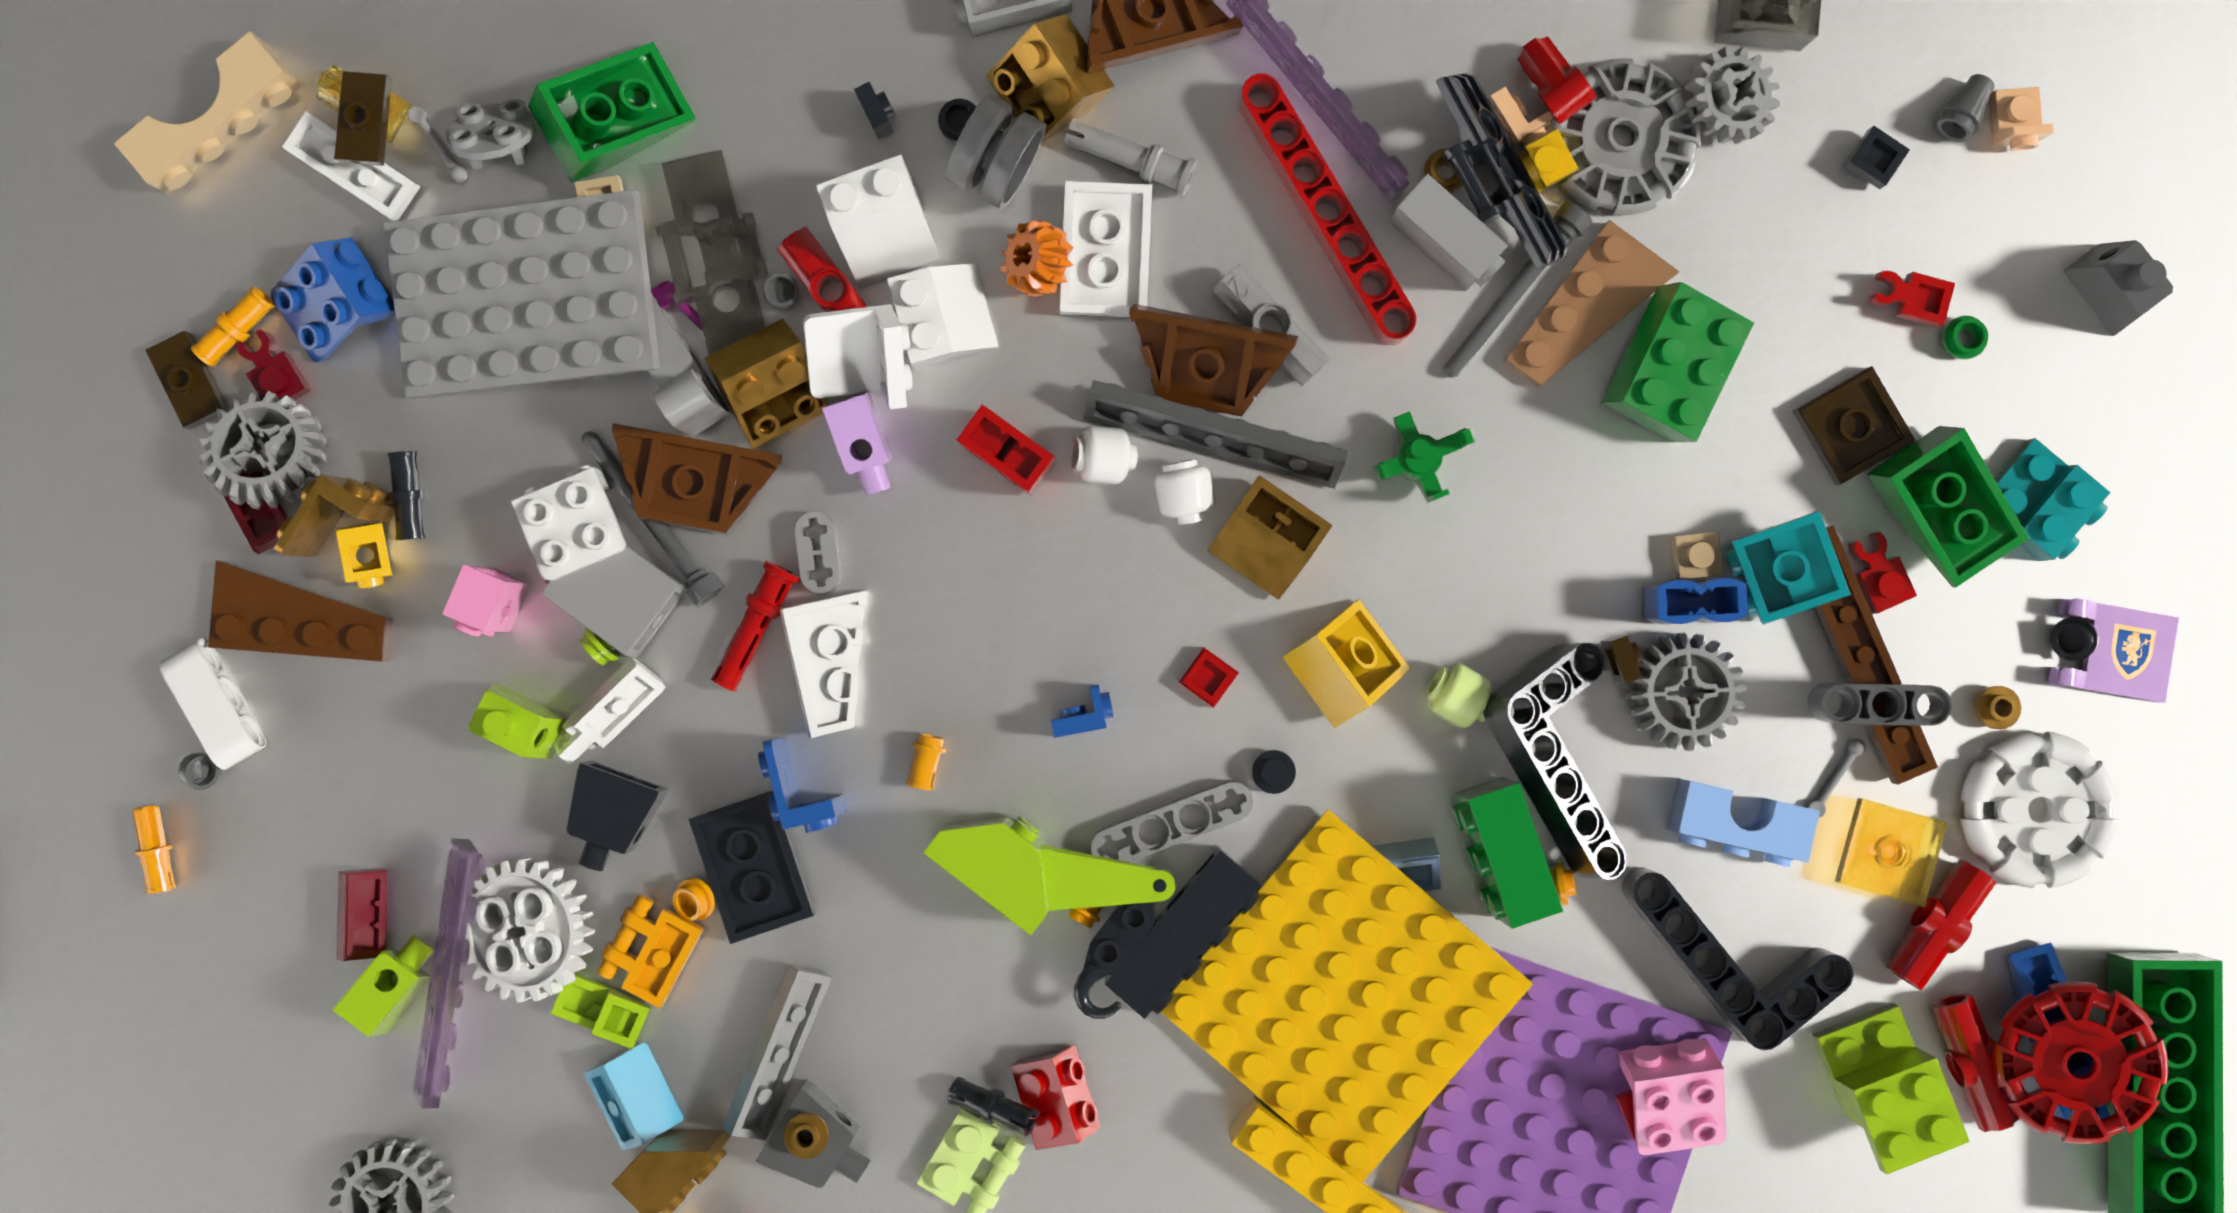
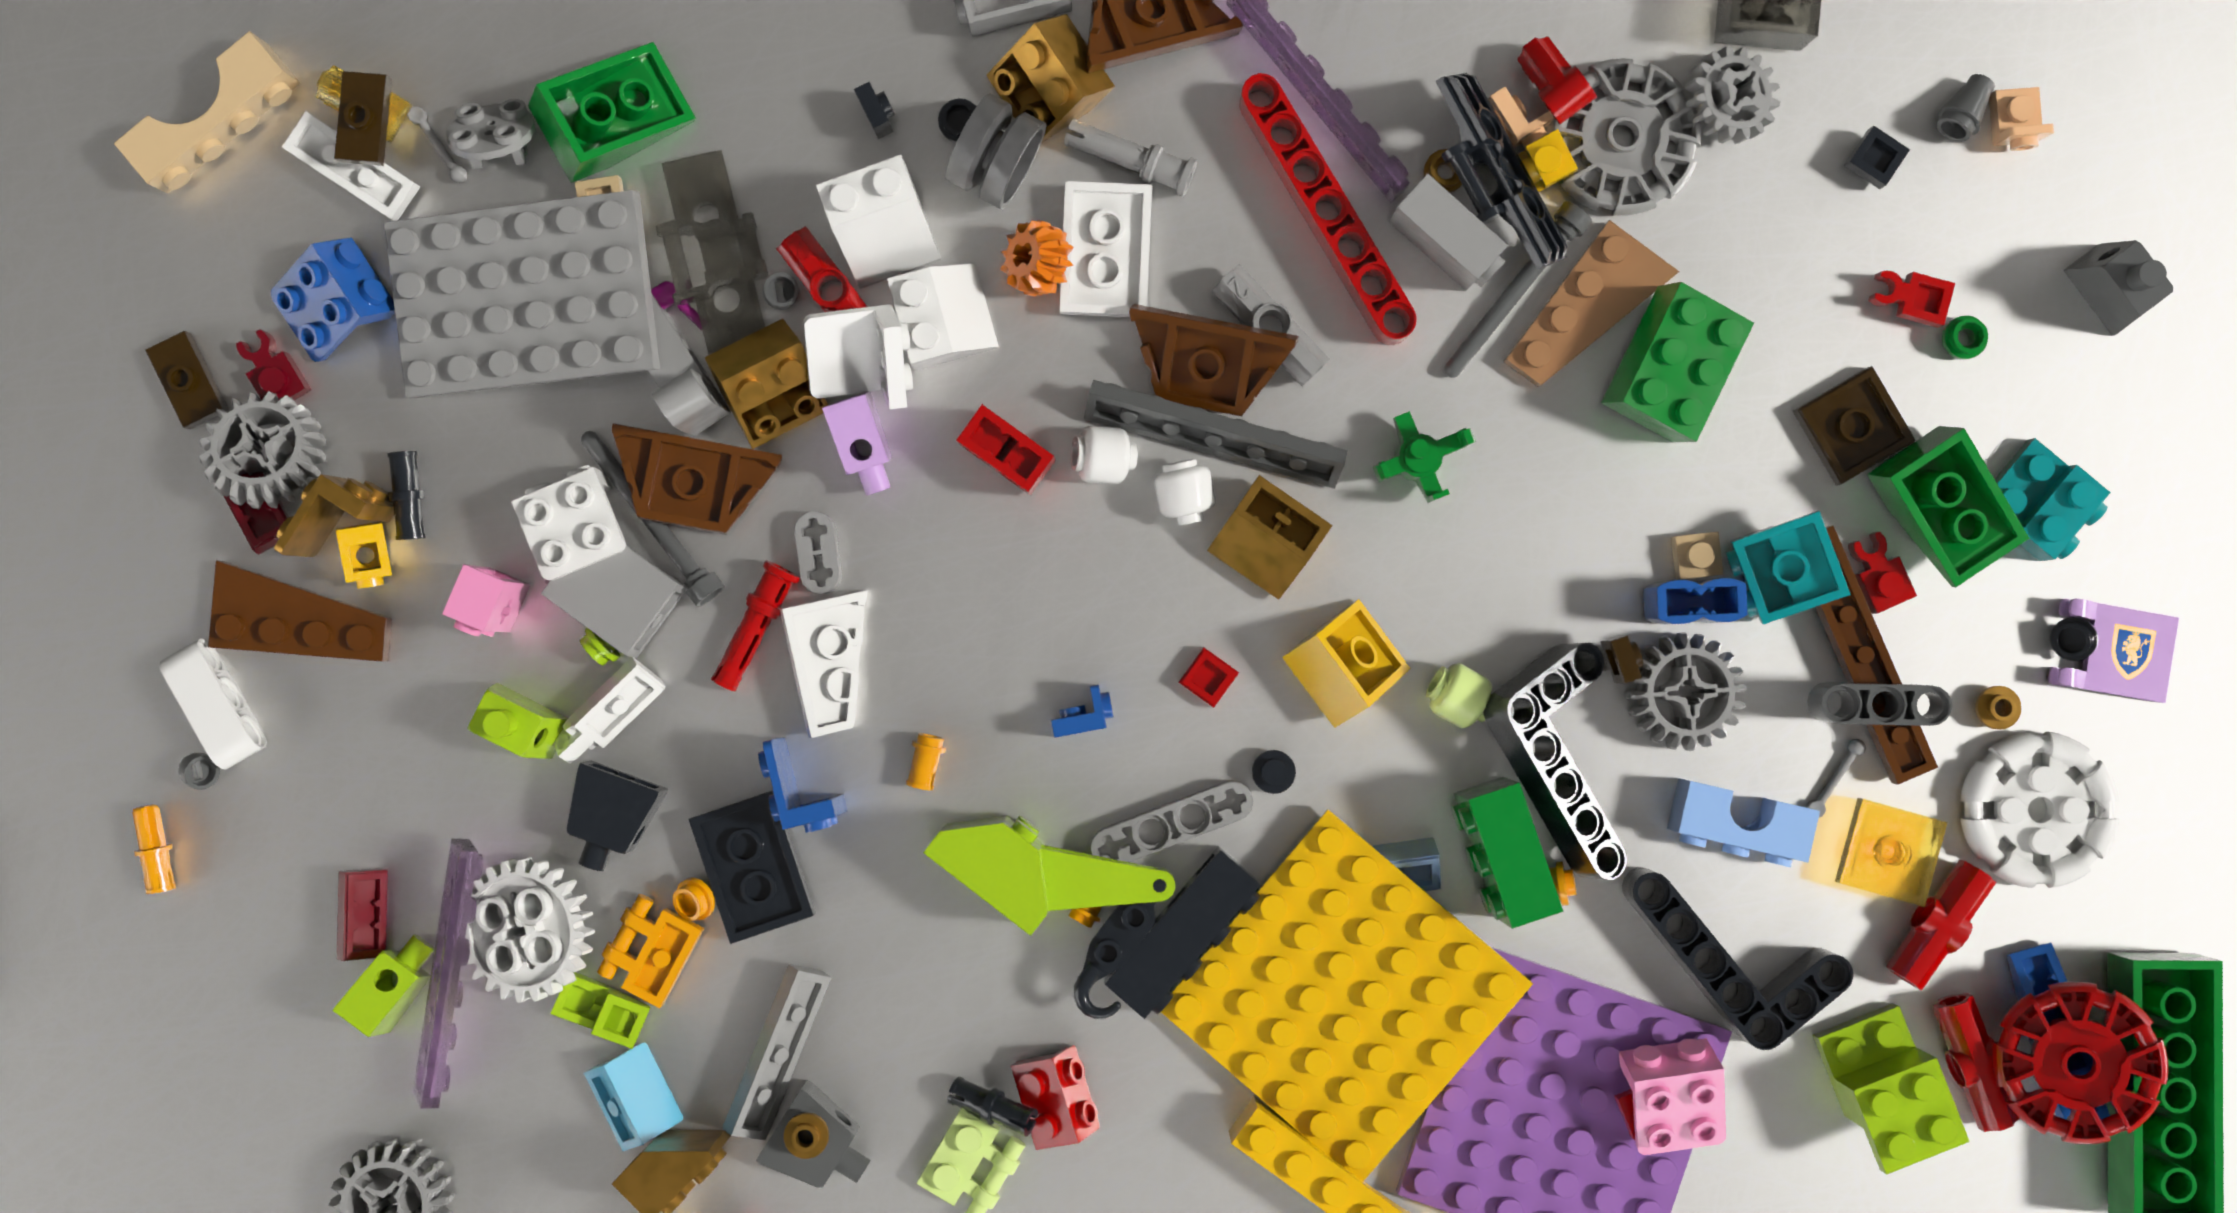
light orange pin [191,286,275,367] -> none

